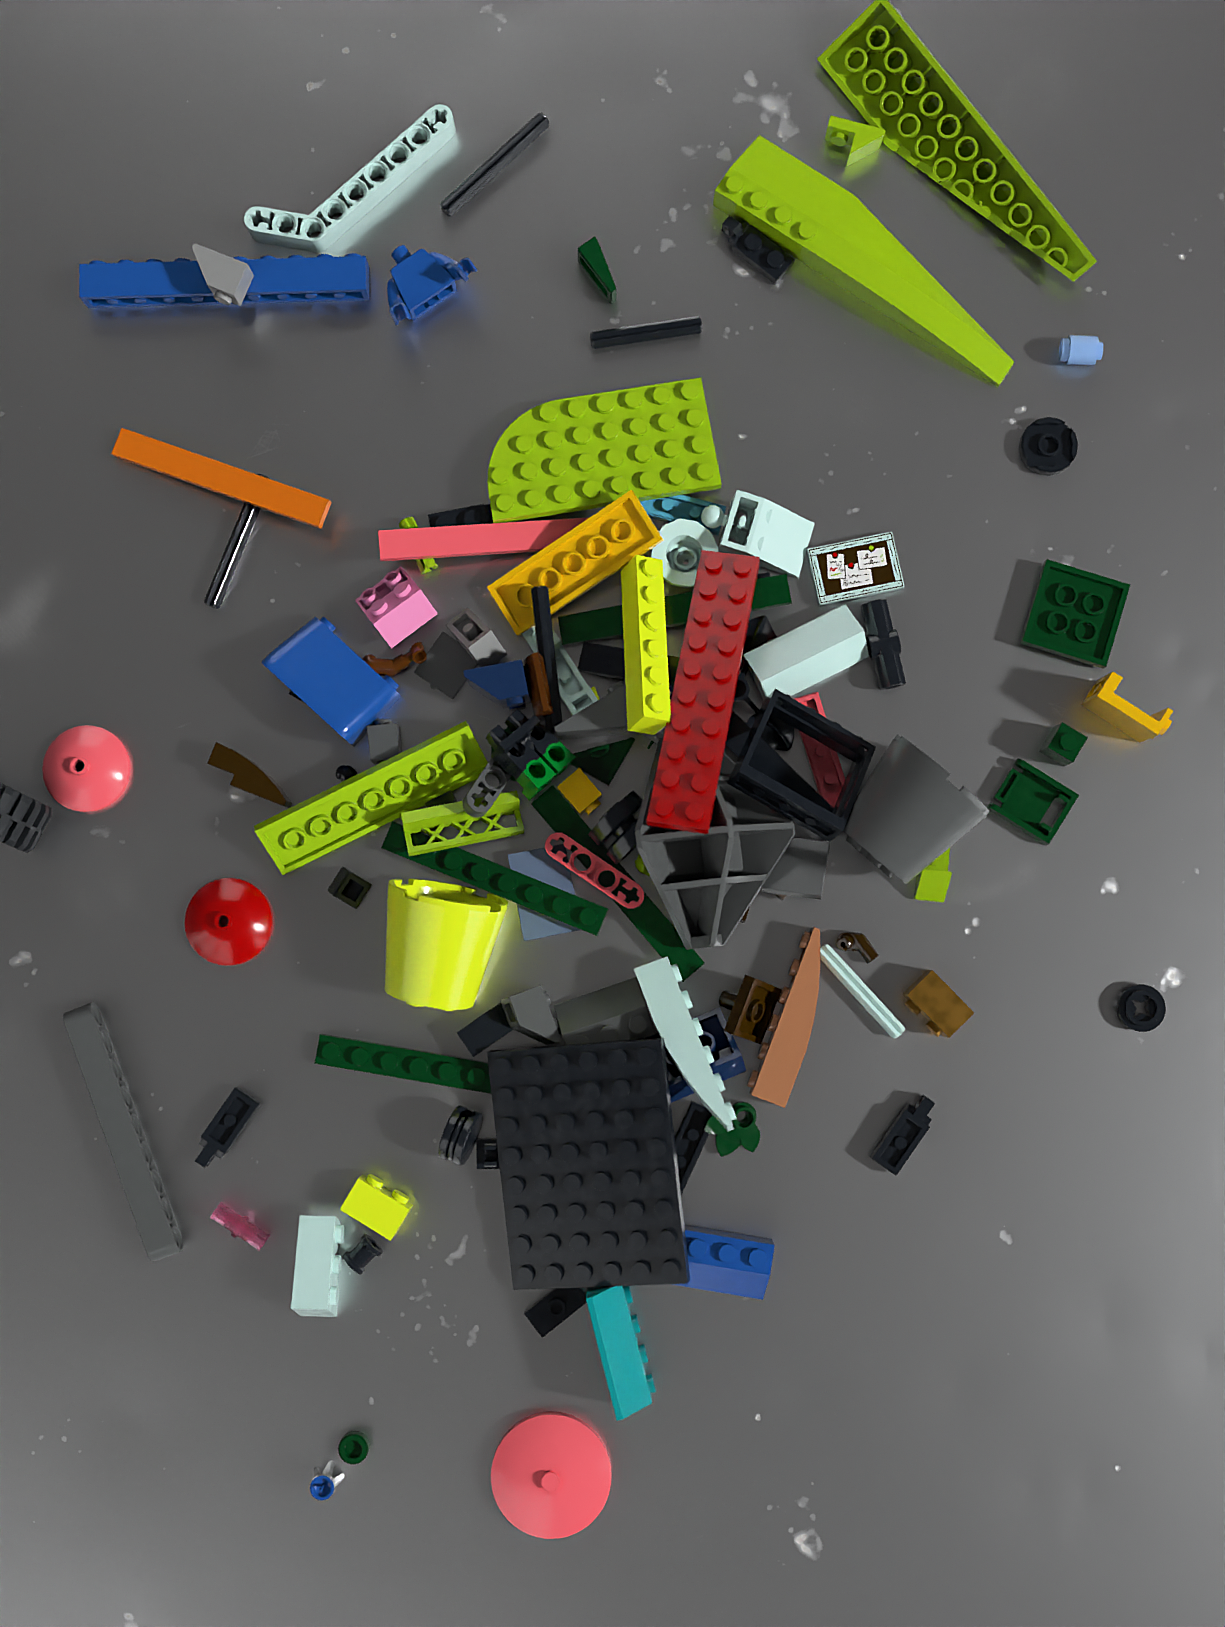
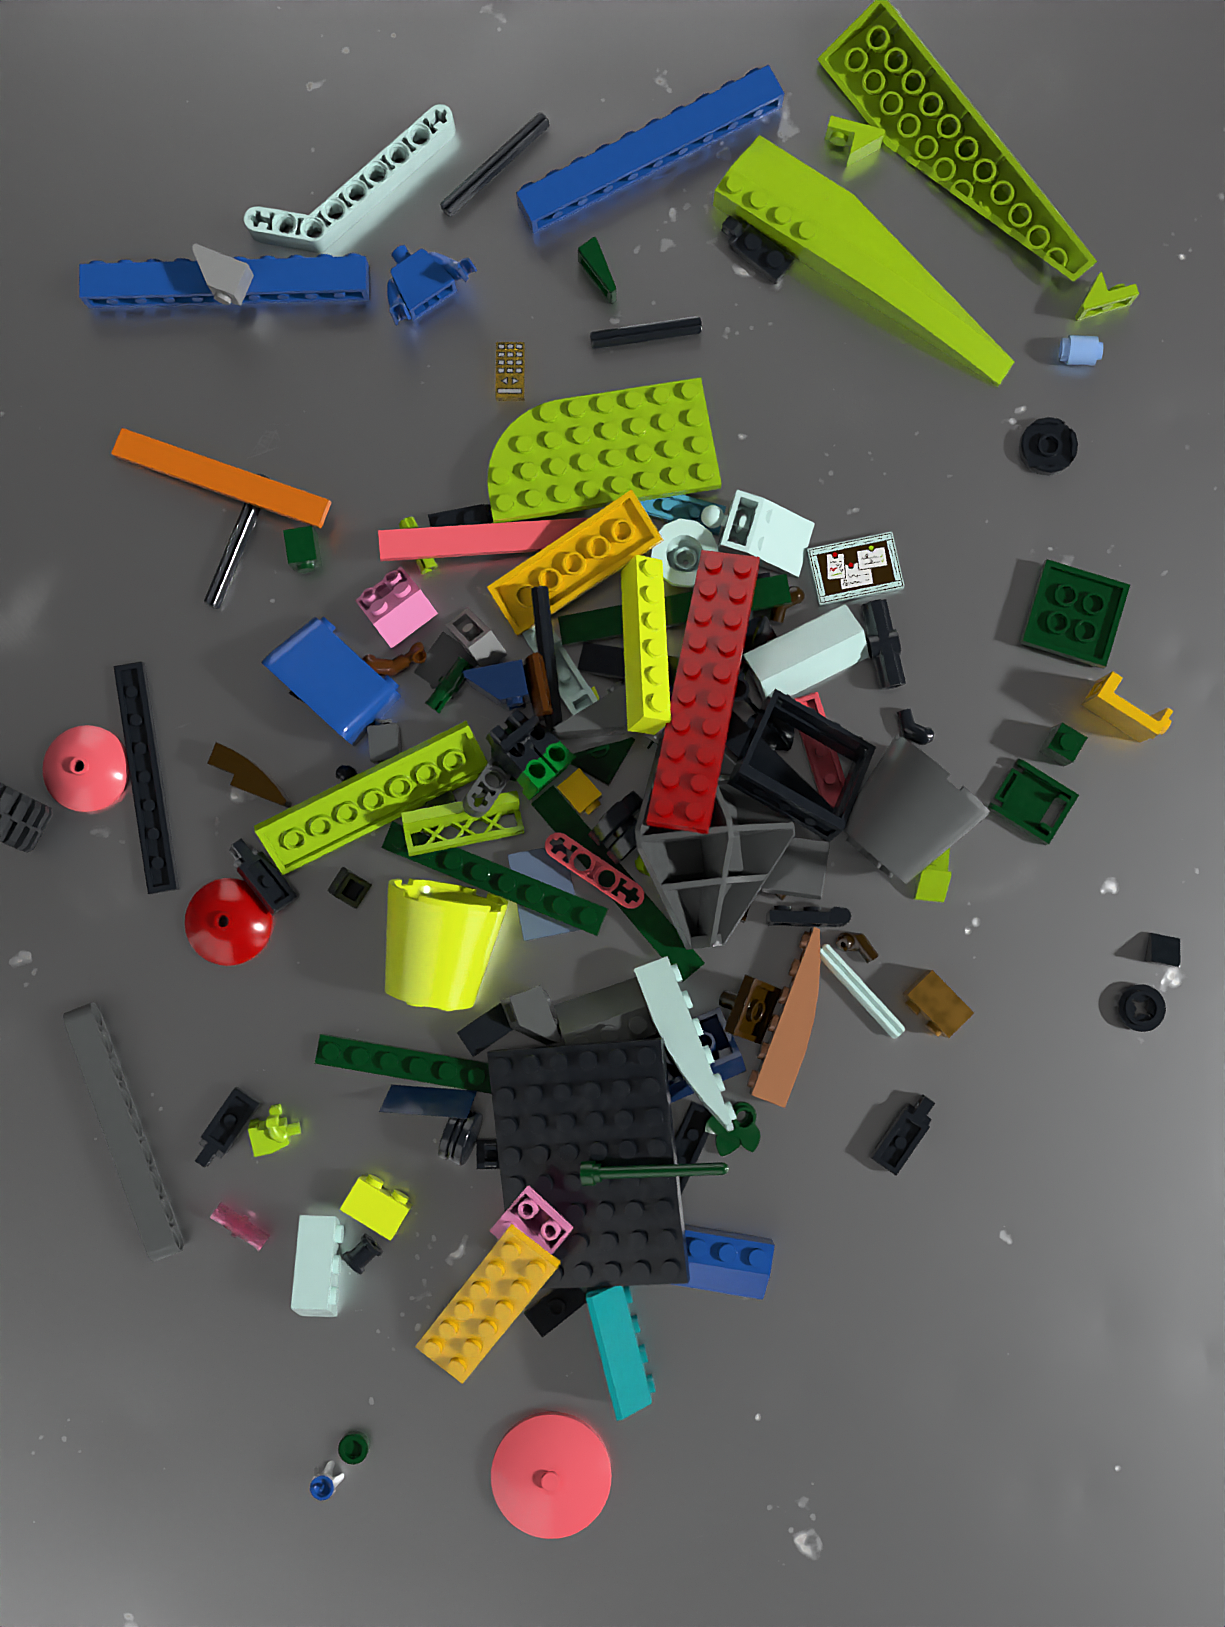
none -> black tile [113,661,179,895]
none -> black hinge [229,838,297,916]
none -> lime piece [248,1104,301,1157]
none -> dark green brick [283,526,322,573]
none -> dark blue sticker [379,1084,477,1119]
none -> yellow plate [415,1223,560,1384]
none -> dark green pin [425,656,474,714]
none -> bright pink slope [489,1185,574,1255]
none -> clear yellow tile [495,342,525,401]
none -> blue brick [516,64,785,234]
none -> dark green piece [580,1161,729,1186]
none -> black hinge [766,905,852,928]
none -> dark brown arm [769,586,805,623]
none -> black arm [897,709,934,745]
none -> lime slope [1075,271,1139,321]
none -> black slope [1145,933,1181,967]

